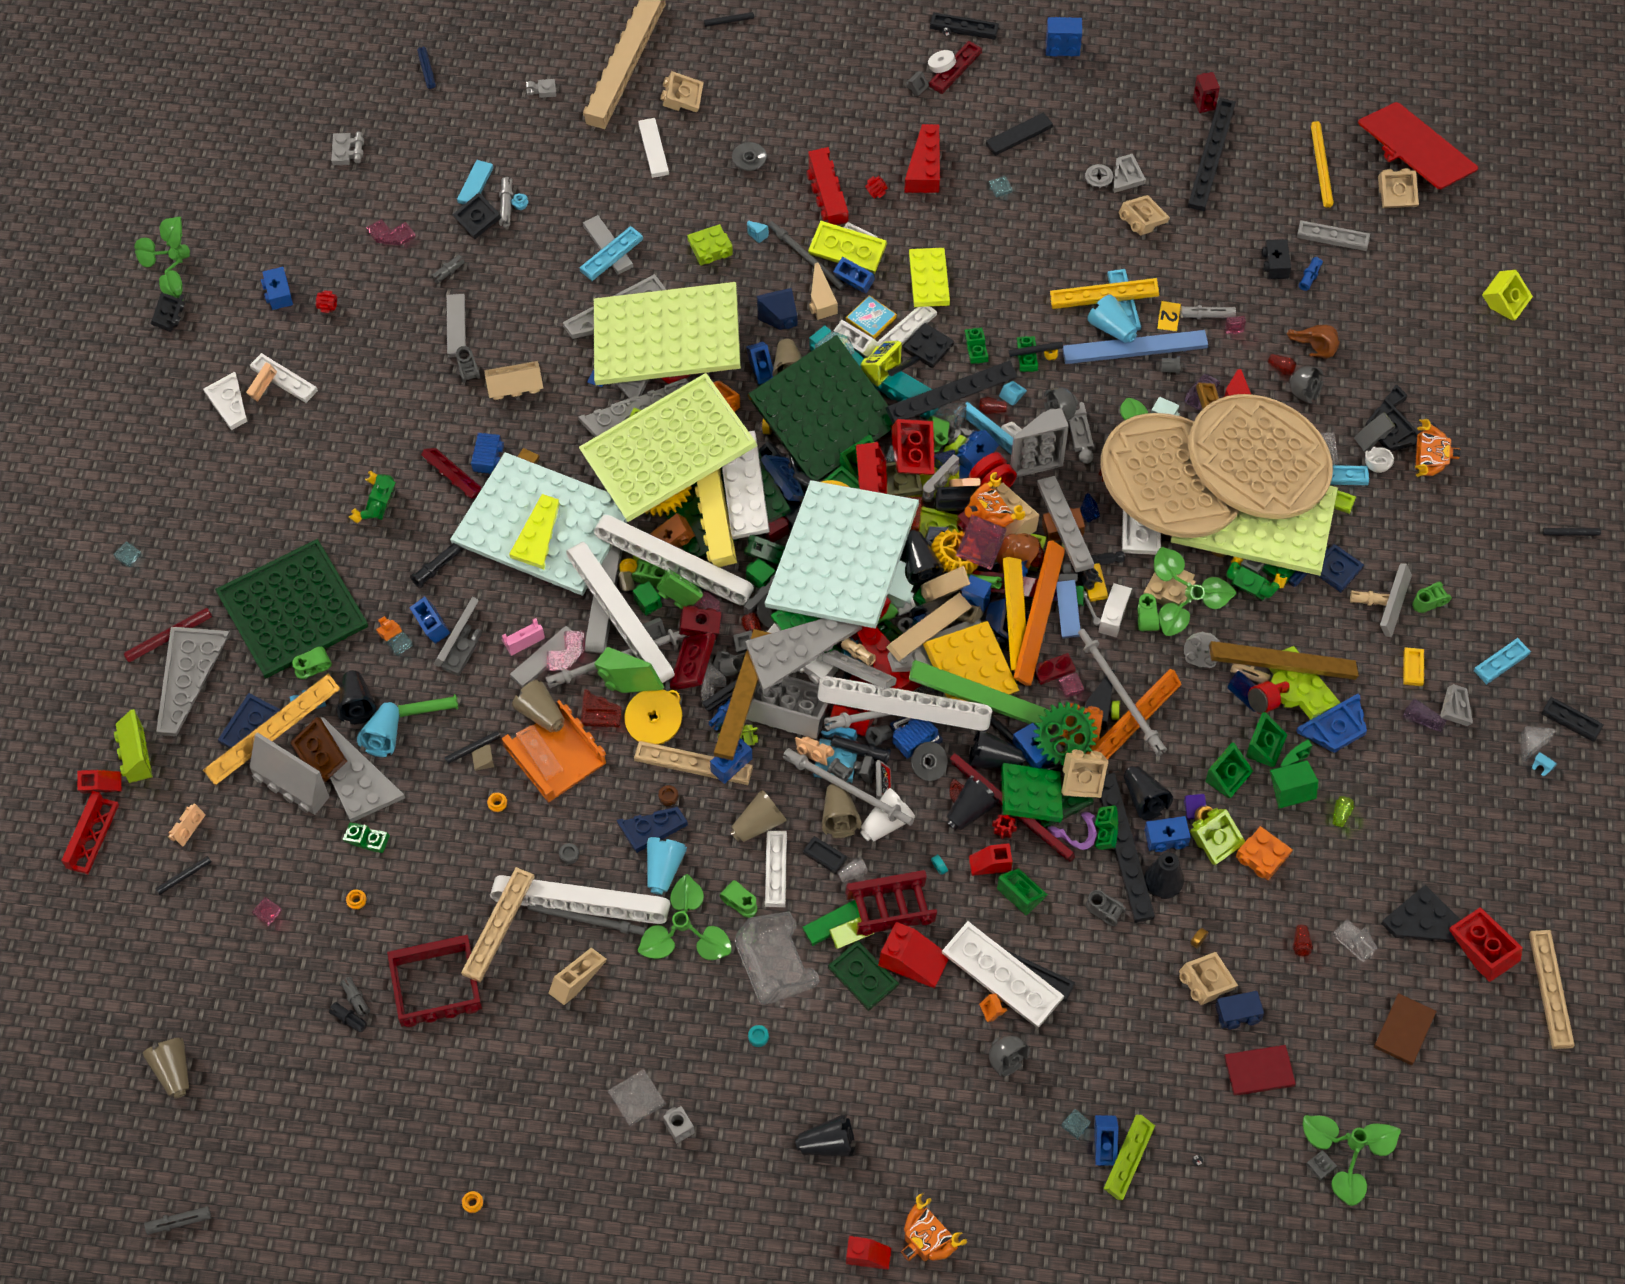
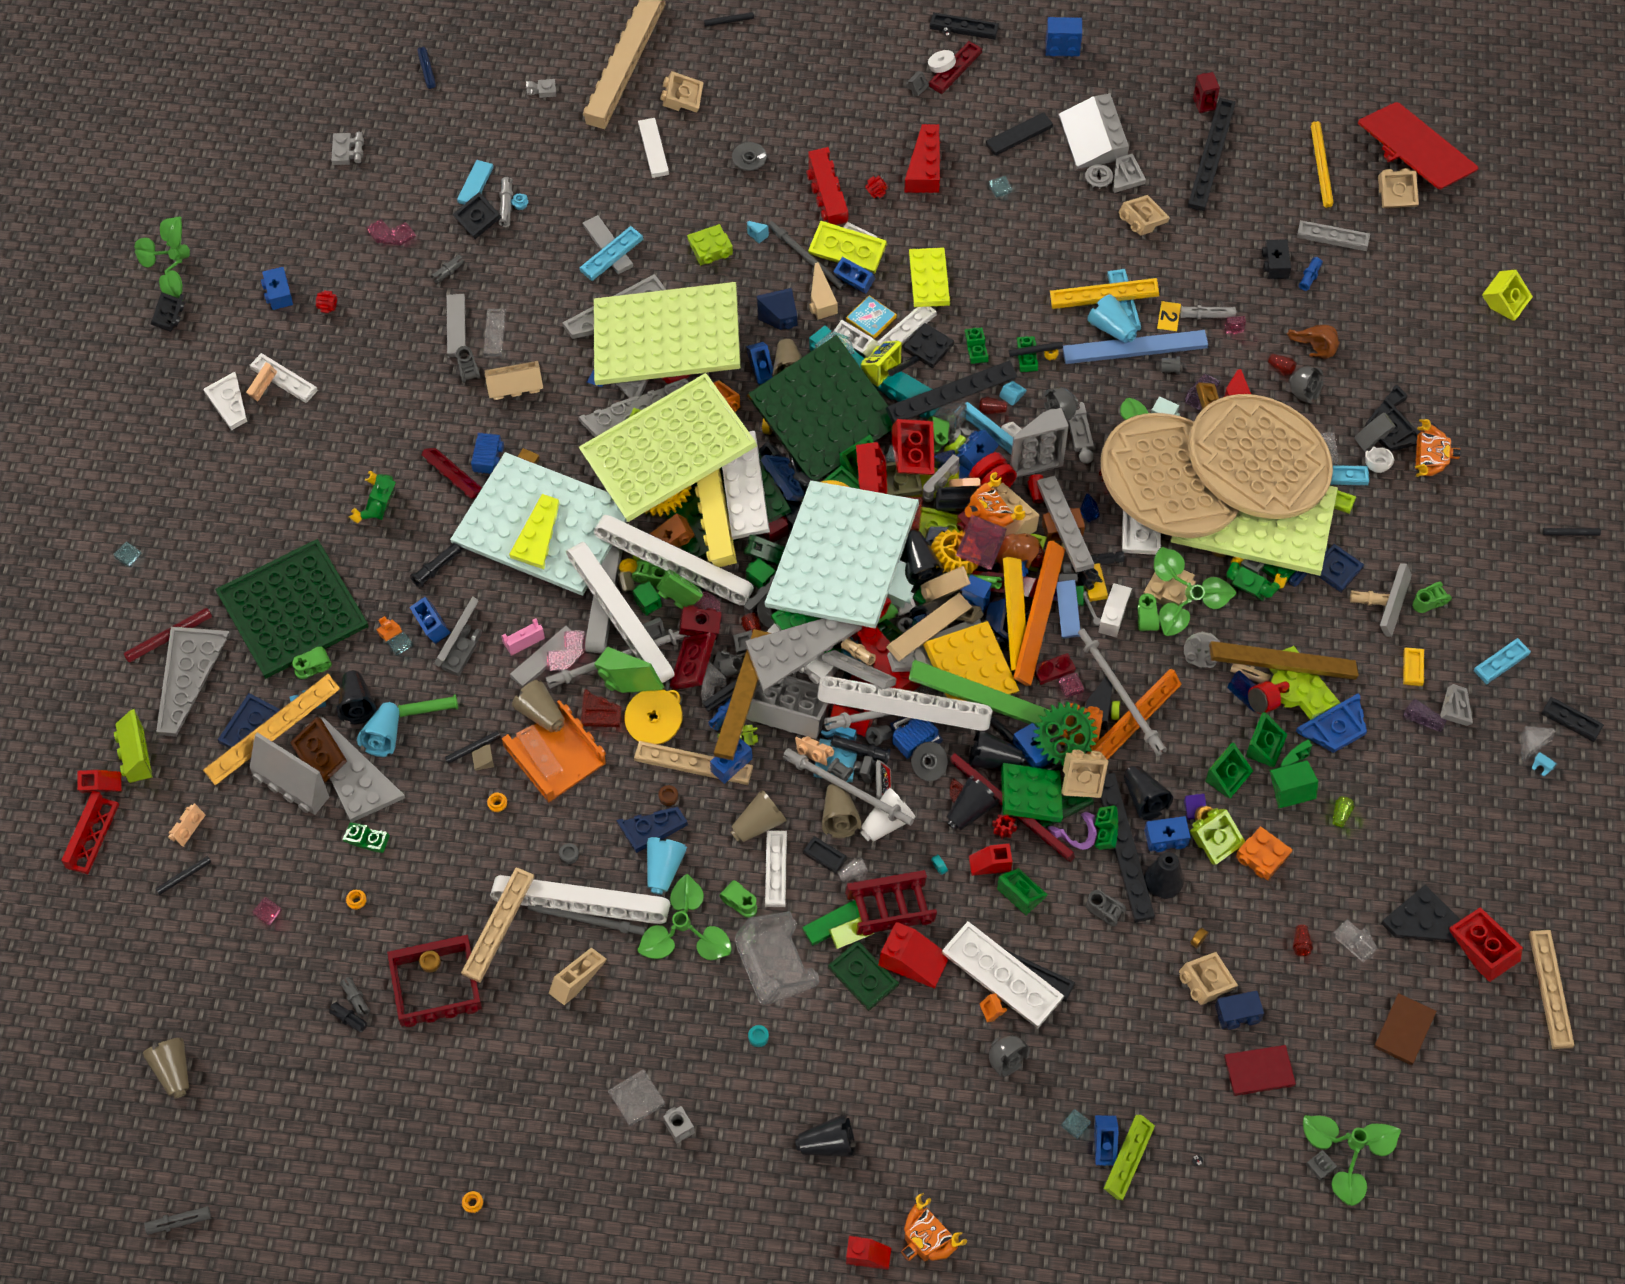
none -> pearl gold tile [419,951,441,973]
none -> clear tile [483,309,506,357]
none -> red cone [1027,474,1044,503]
none -> slope [1059,93,1129,169]

